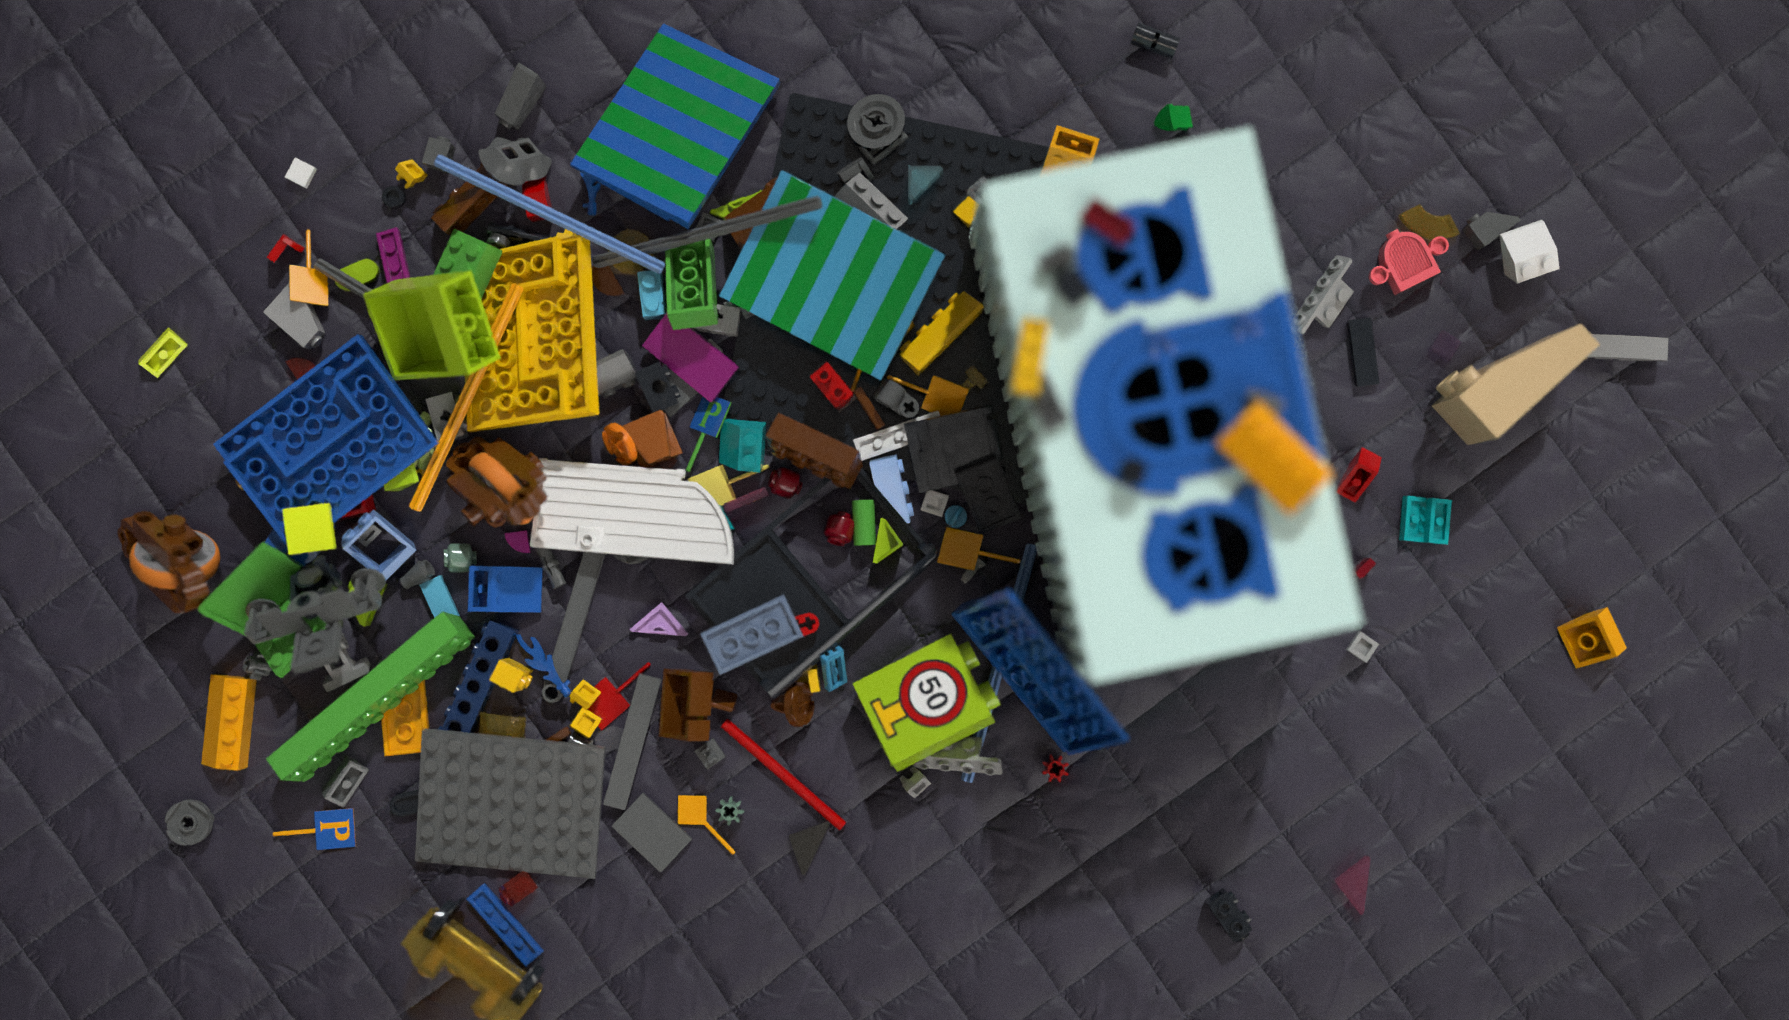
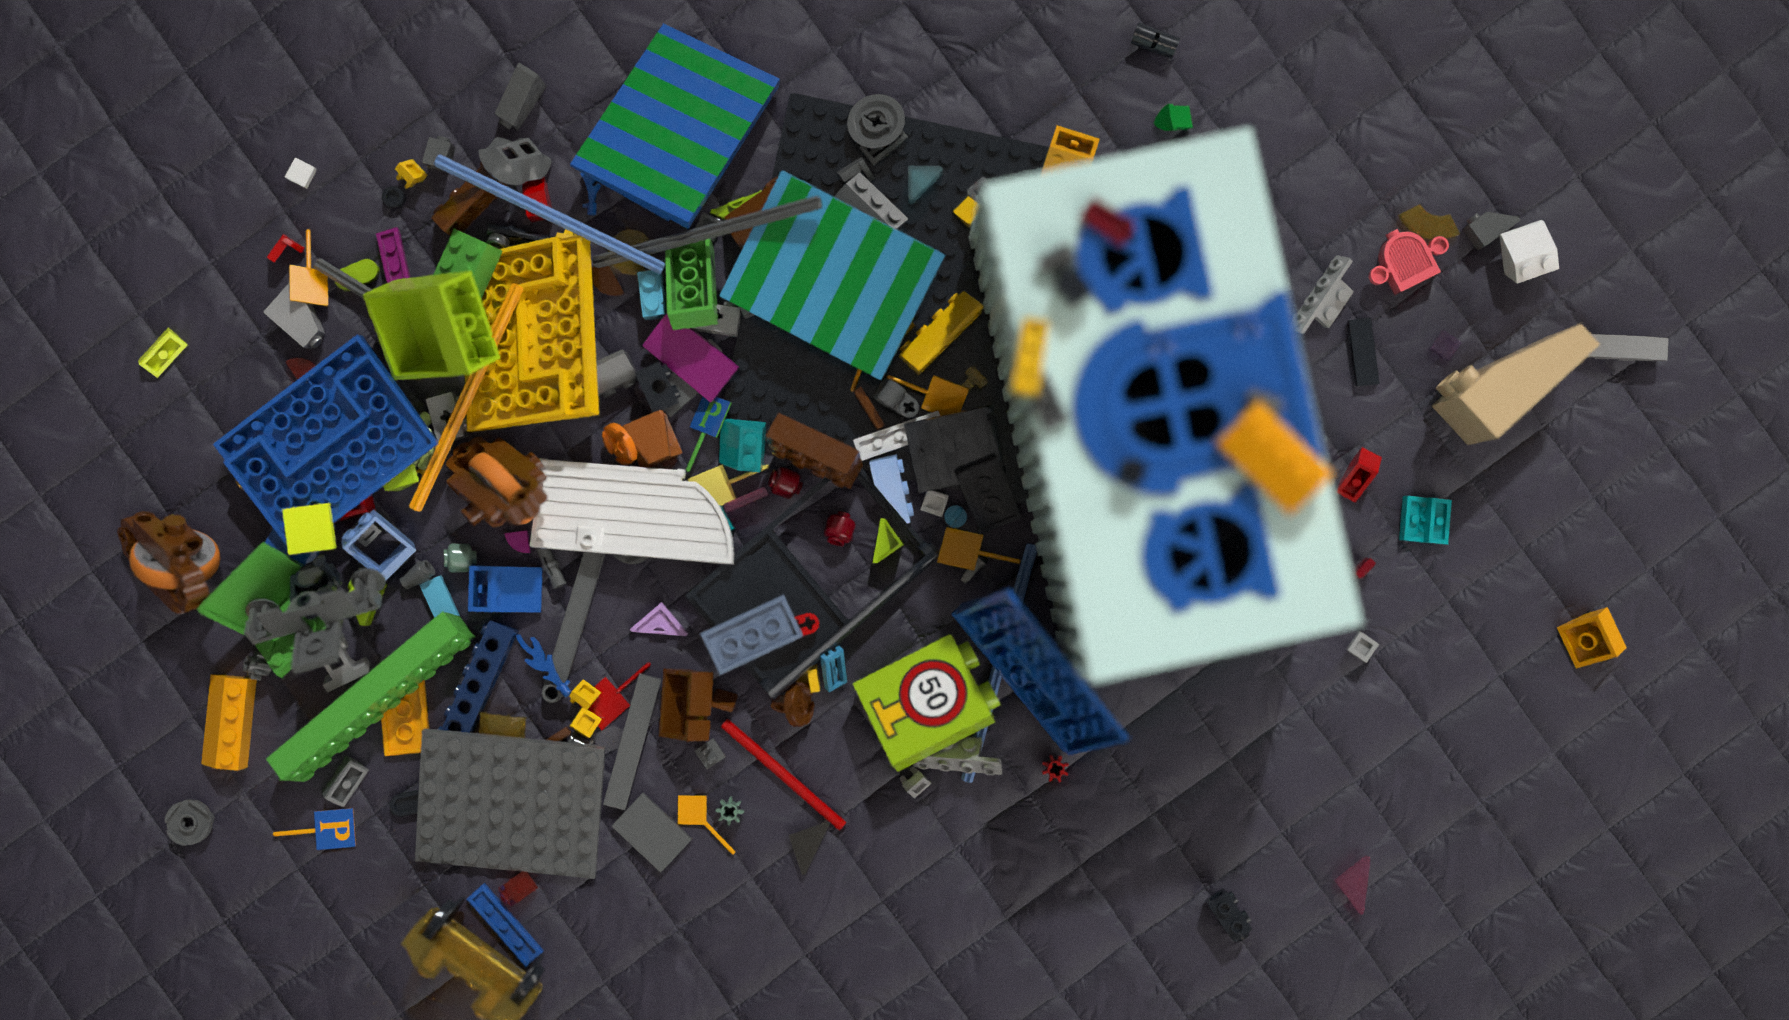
yellow brick [489,658,533,693] -> none
red hips [810,362,856,412] -> none
bright green pin [852,500,876,546] -> none

